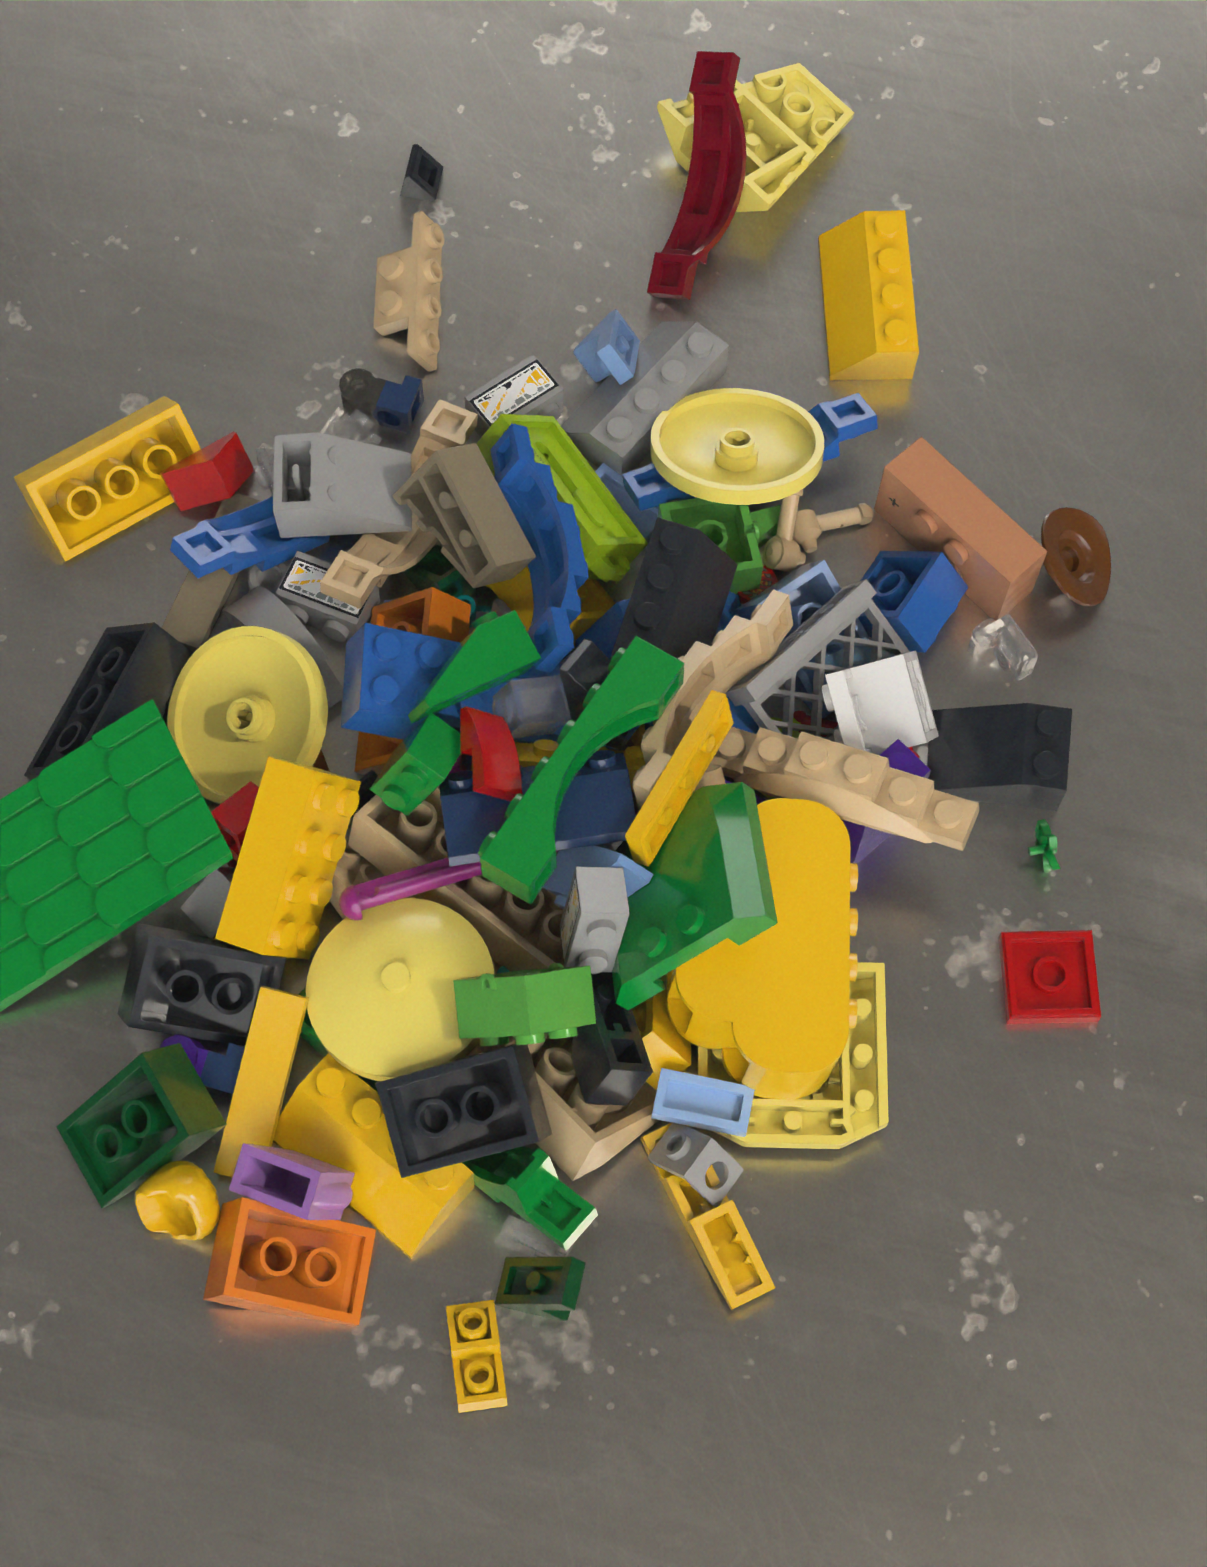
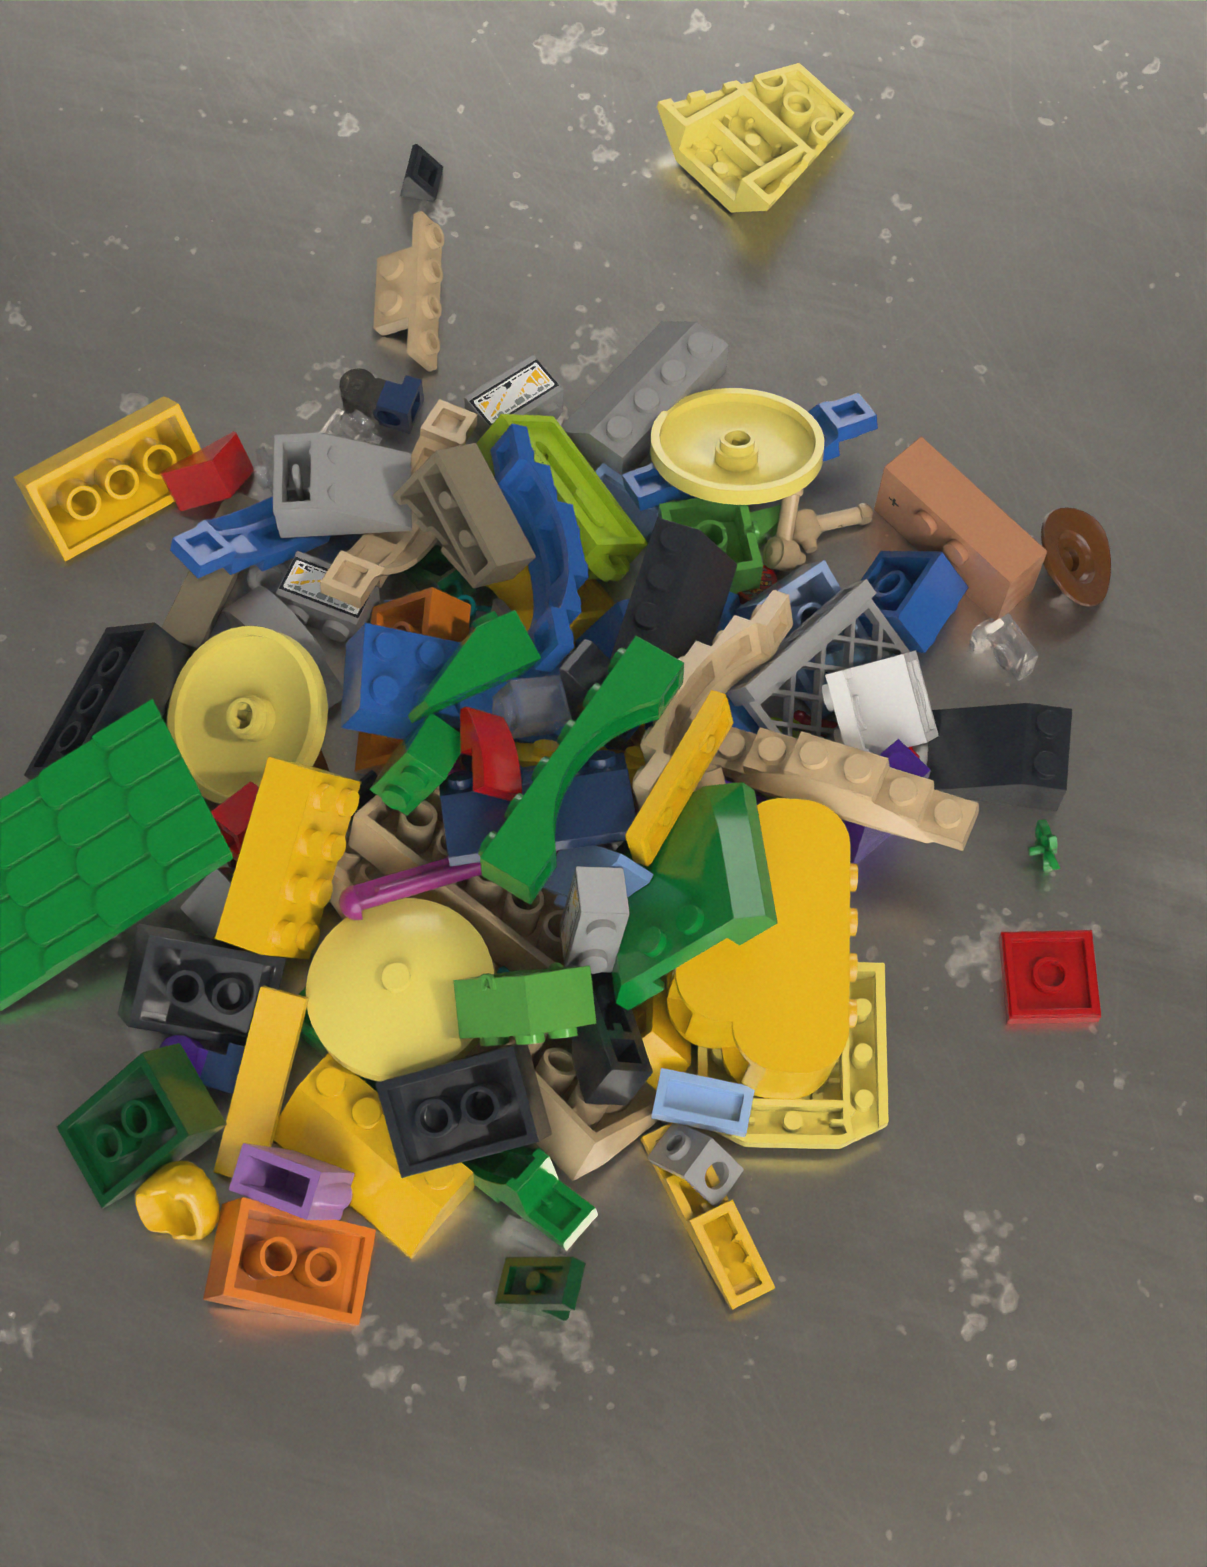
yellow slope [446,1299,508,1413] -> none
medium blue slope [573,309,640,385] -> none
dark red piece [647,51,747,300] -> none
yellow slope [818,210,919,381] -> none

